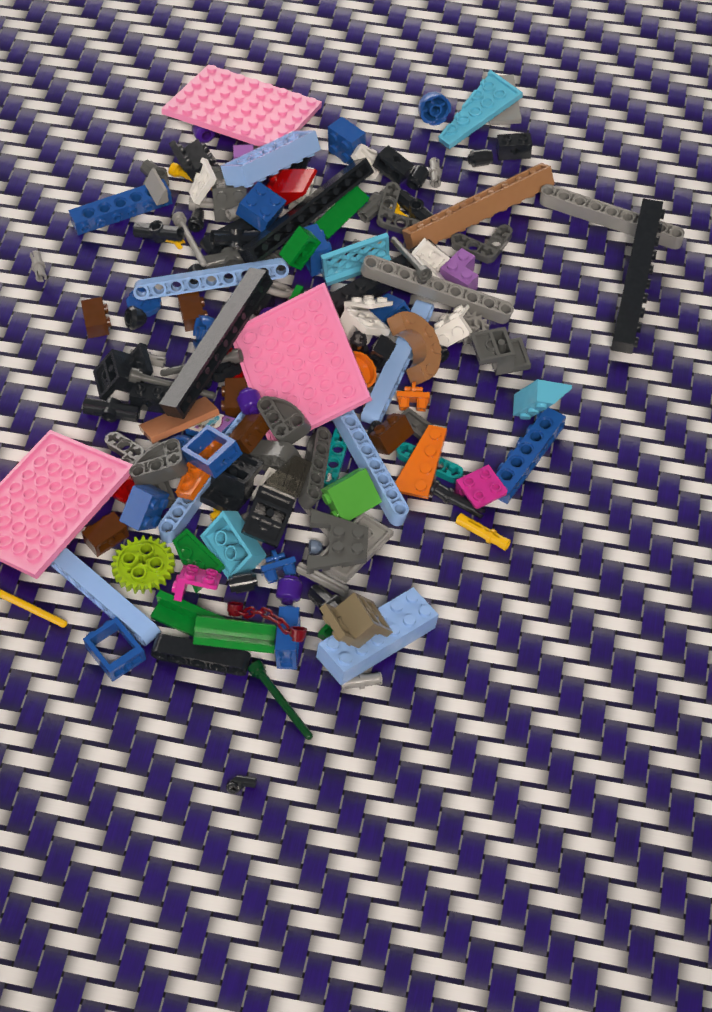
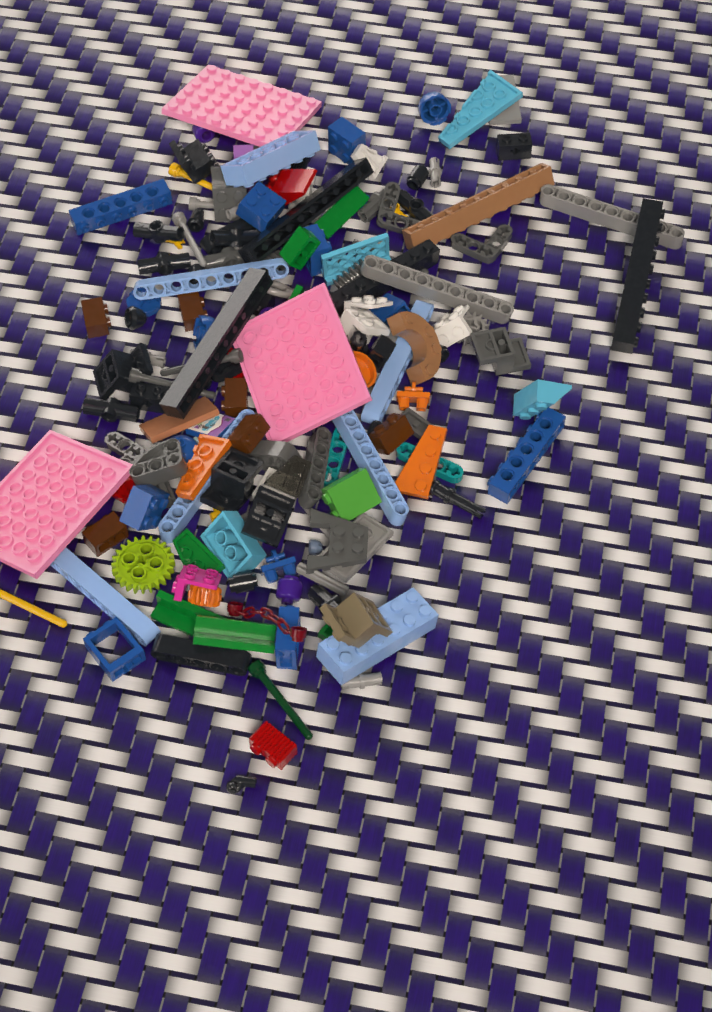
light grey pin [30,250,47,282] -> none
dark grey piece [140,159,169,186] -> none
light grey slope [145,168,169,206] -> none
blue window [181,425,243,479] -> none
white wing [189,157,217,205] -> none
dark purple head [237,388,261,415] -> none
dark grey beam [257,396,311,444] -> none
black brick [372,145,414,185] -> none
dark grey piece [390,236,432,281] -> none
white bracket [411,238,450,280] -> none
medium lavender brick [440,248,479,290] -> none
dark pink bracket [455,464,507,509] -> none
yellow pin [455,513,511,551] -> none
black brick [468,148,493,167] -> none
none -> black piece [137,252,191,275]
none -> orange gear [188,585,222,607]
none -> red brick [249,721,298,770]
none -> dark grey piece [332,259,363,289]

